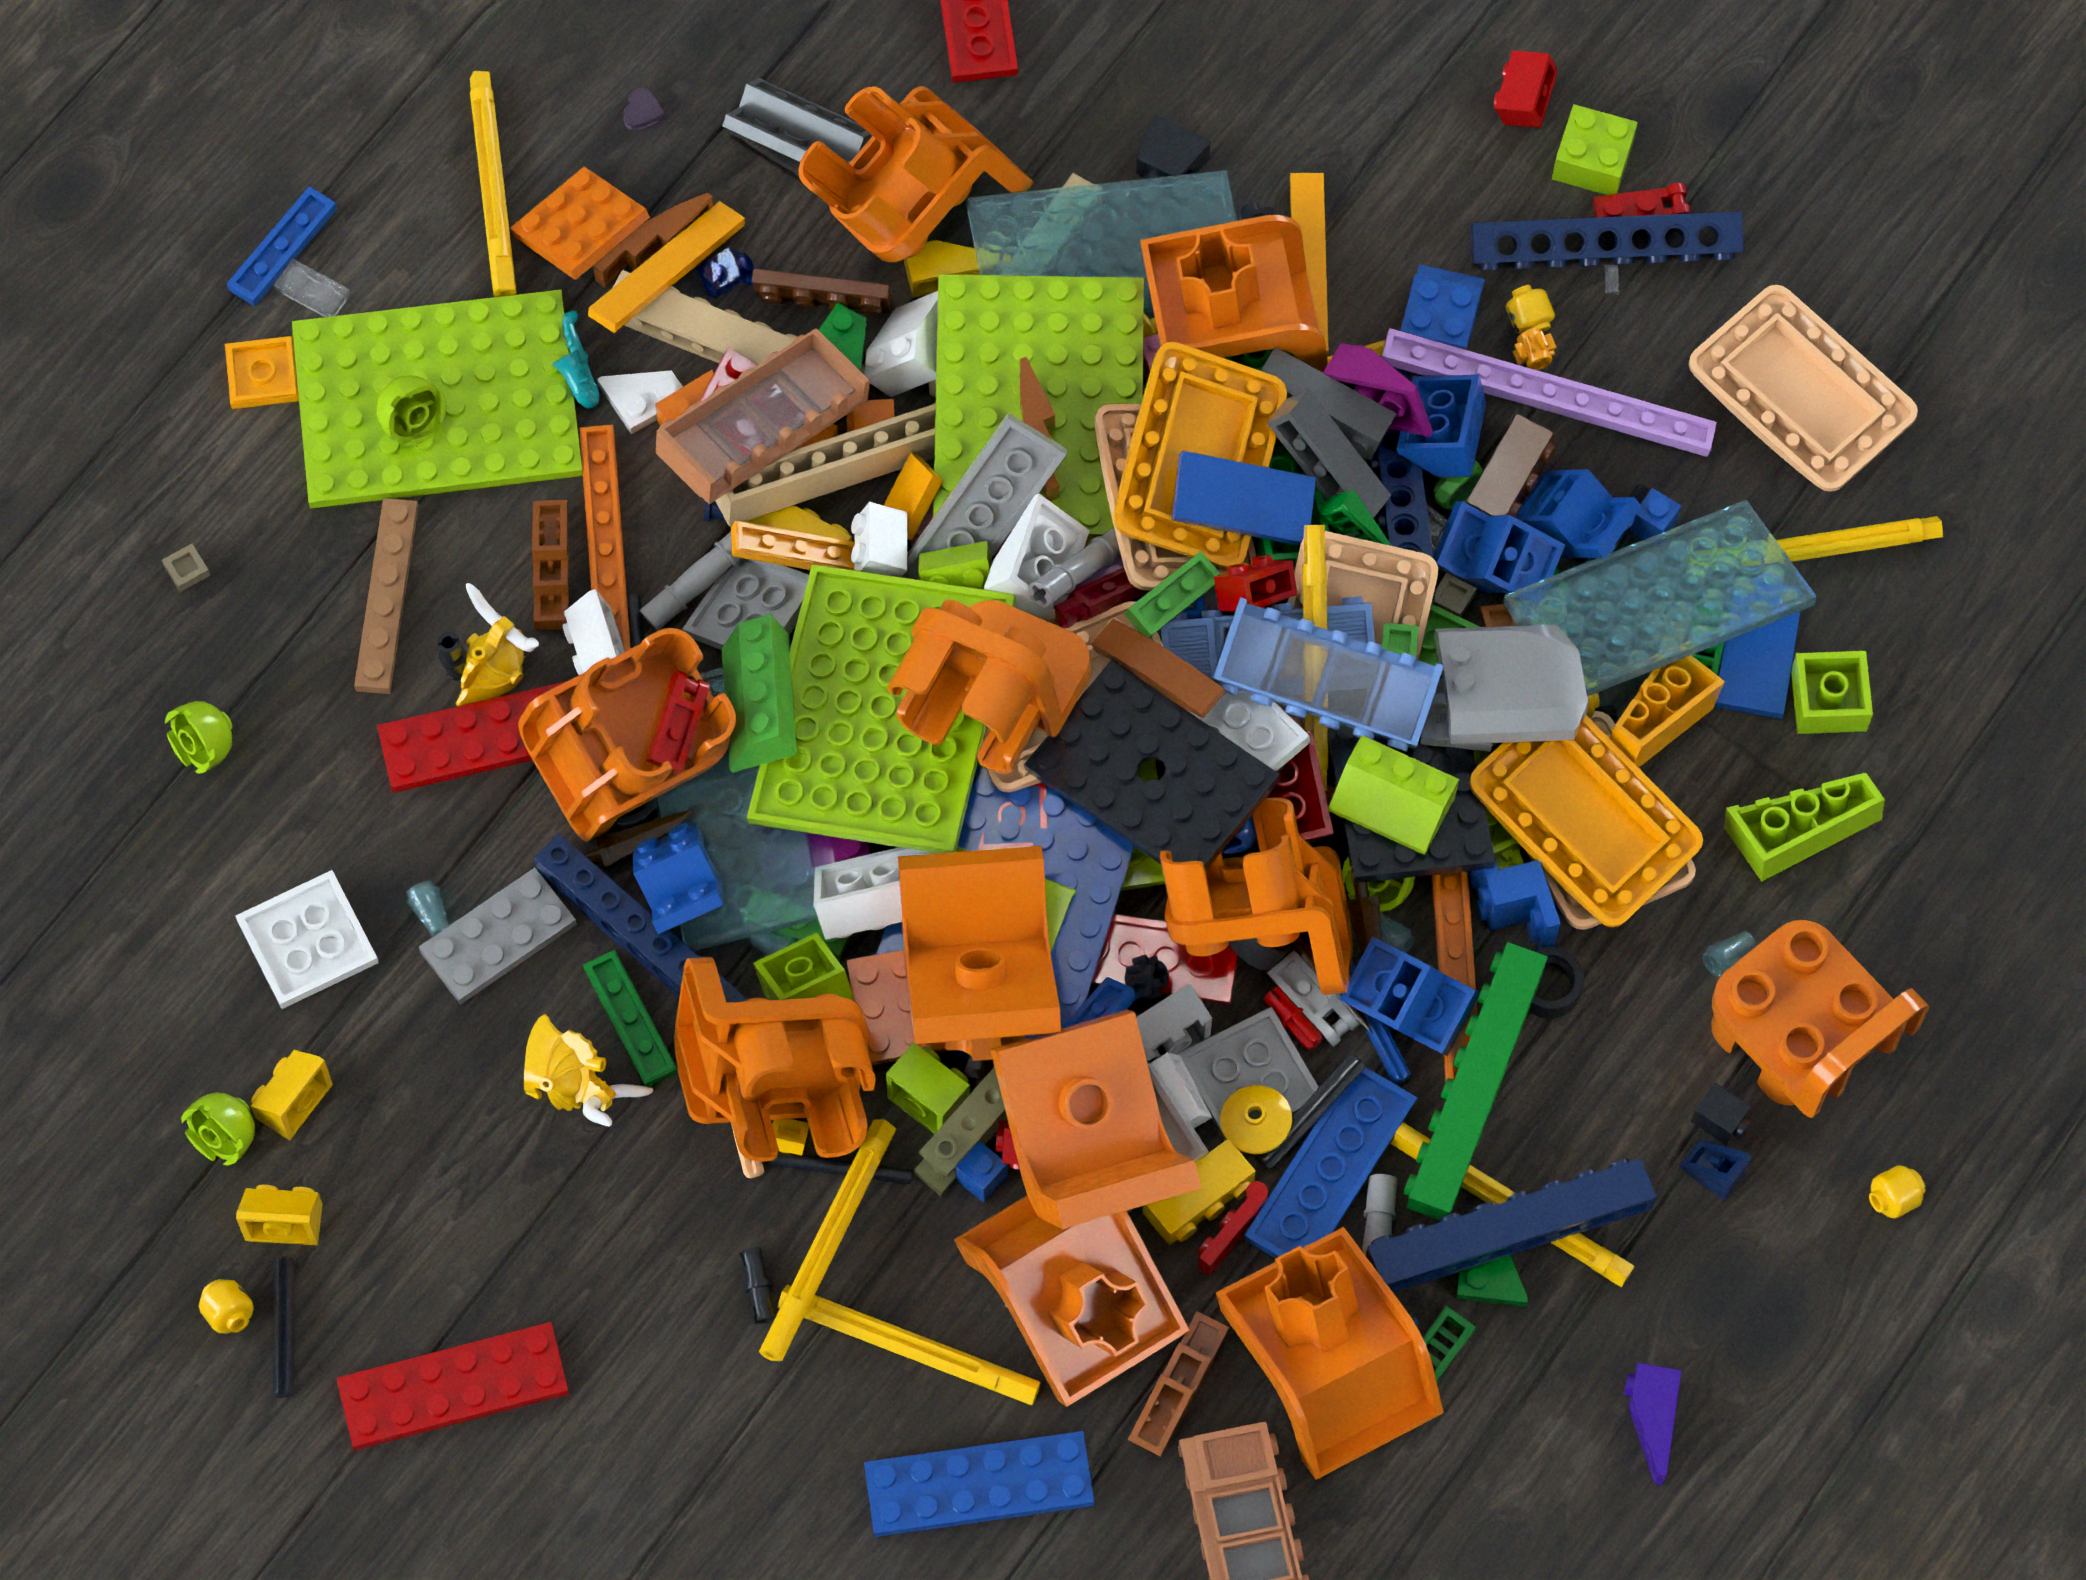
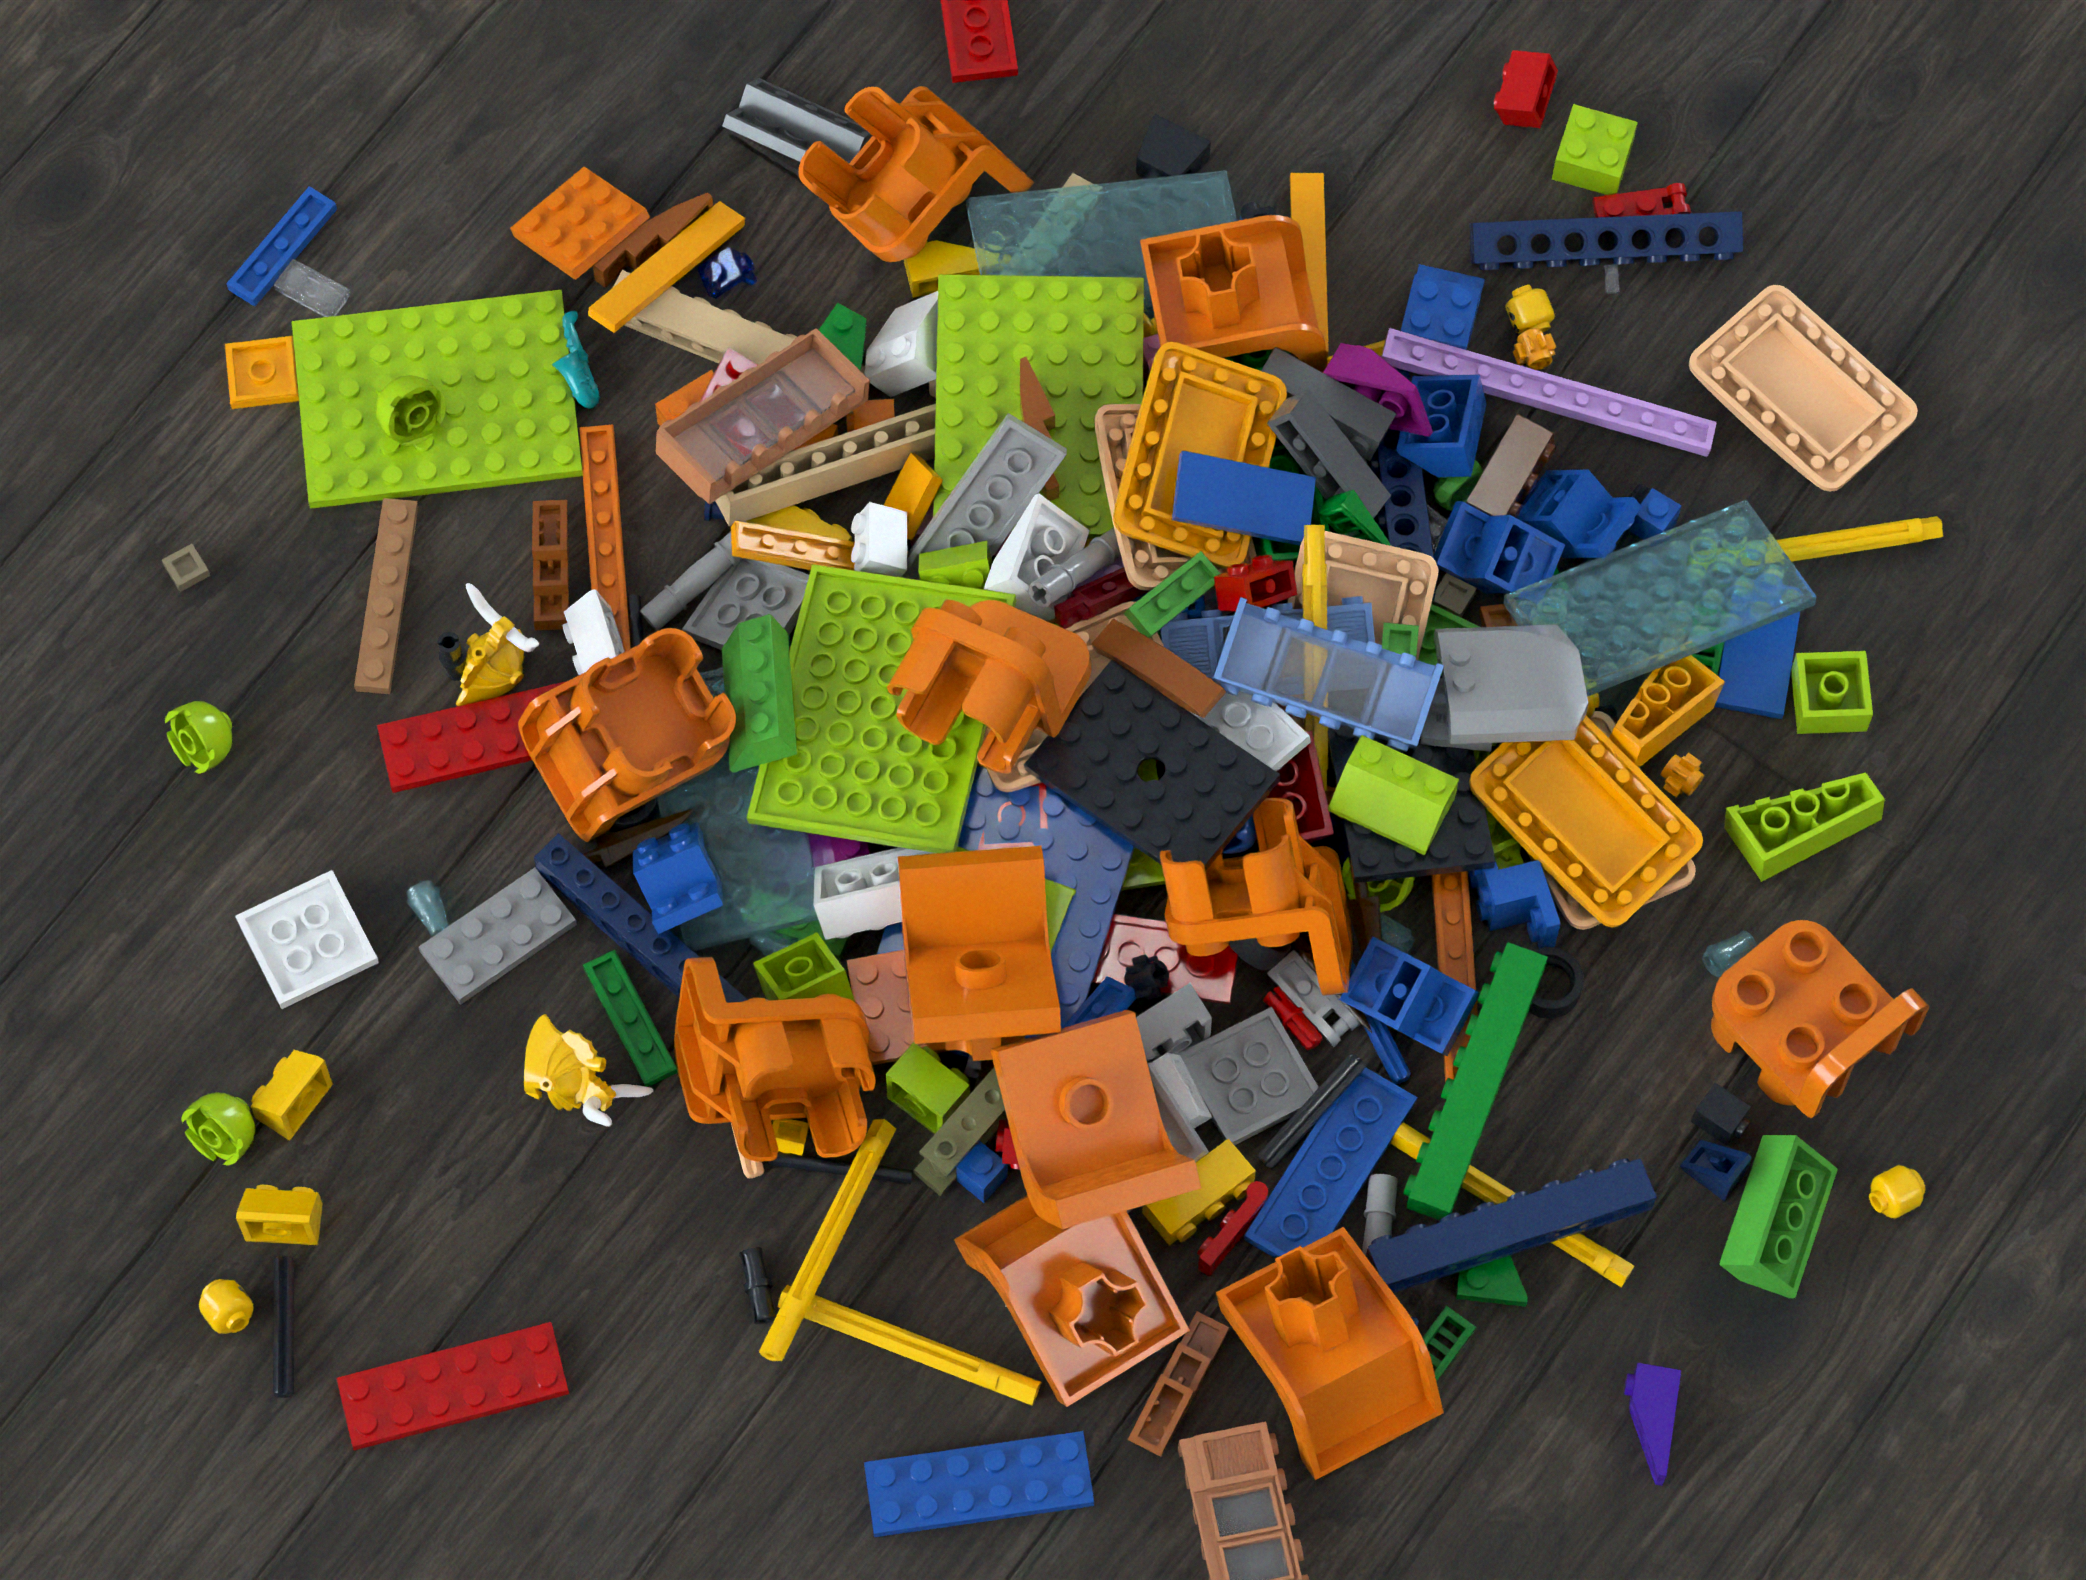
yellow piece [470,71,517,297] -> none
white wing [597,370,683,435] -> none
clear purple tile [623,88,665,131] -> none
red plate [646,670,710,774] -> none
reddish brown plate [752,269,892,317] -> none
yellow dish [1220,1085,1292,1154] -> none
none -> light orange gear [1660,753,1704,798]
none -> bright green slope [1719,1135,1838,1298]

